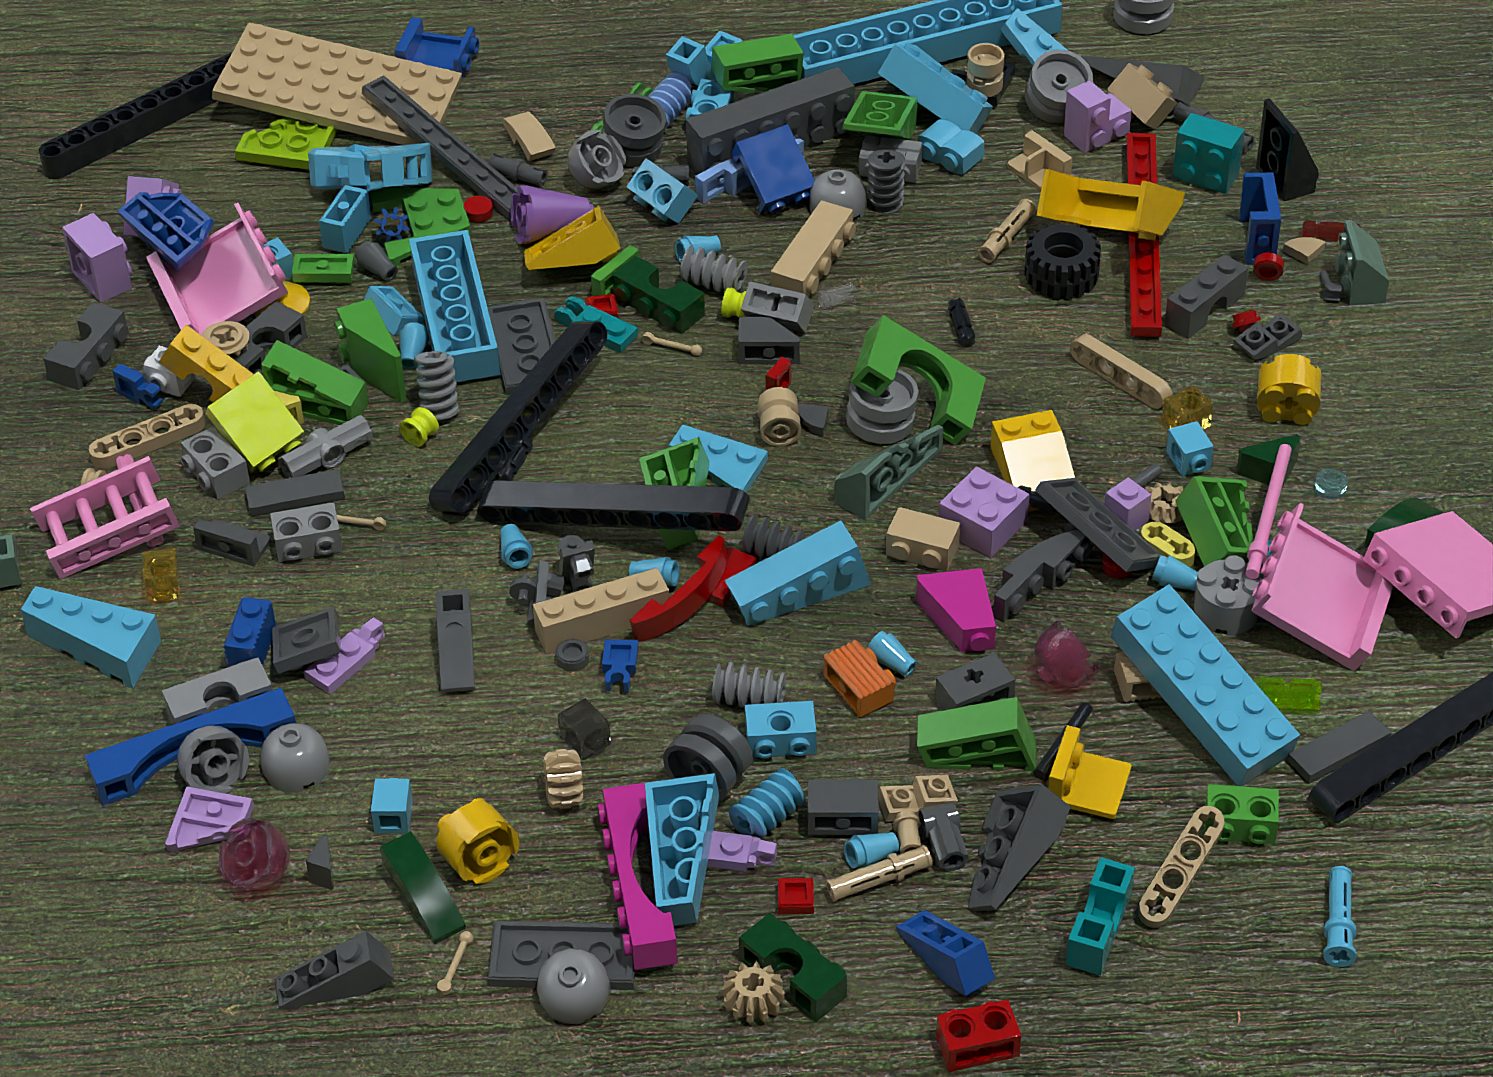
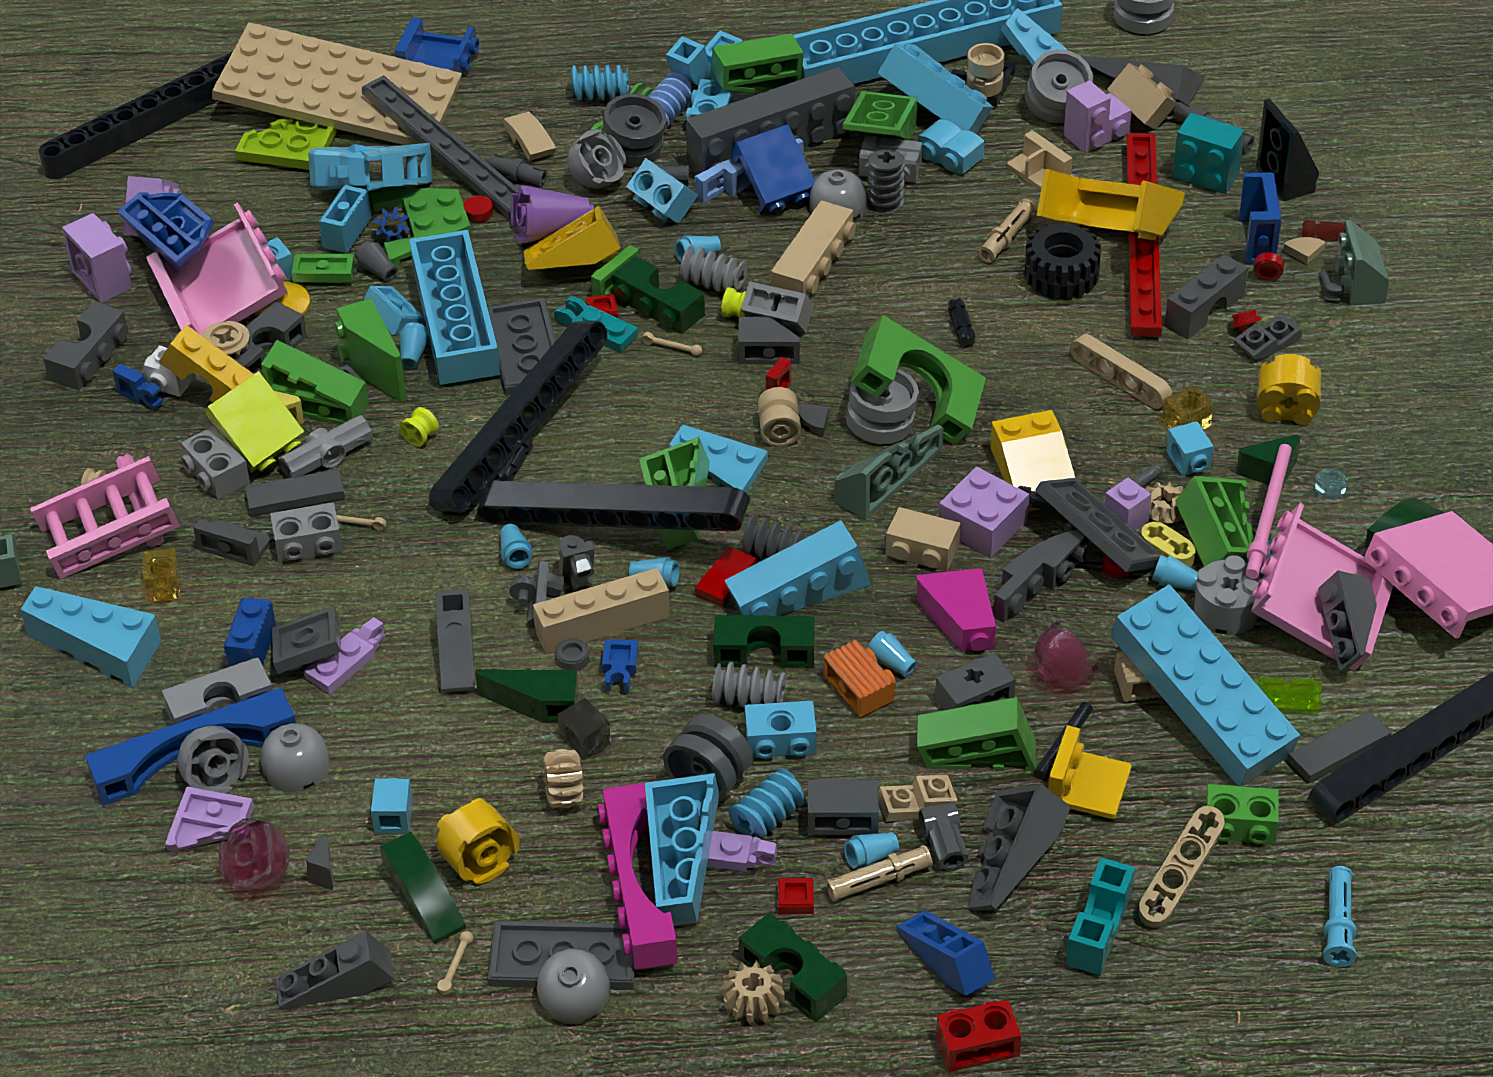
tan beam [89,404,205,469] -> none
light grey piece [414,351,459,420] -> none
red slope [629,535,728,642] -> none
clear pin [817,282,857,311] -> none
tan pin [893,811,921,854] -> none
none -> dark green slope [475,669,579,723]
none -> medium azure piece [571,65,629,101]
none -> dark green arch [713,615,815,668]
none -> dark grey slope [1318,570,1377,673]

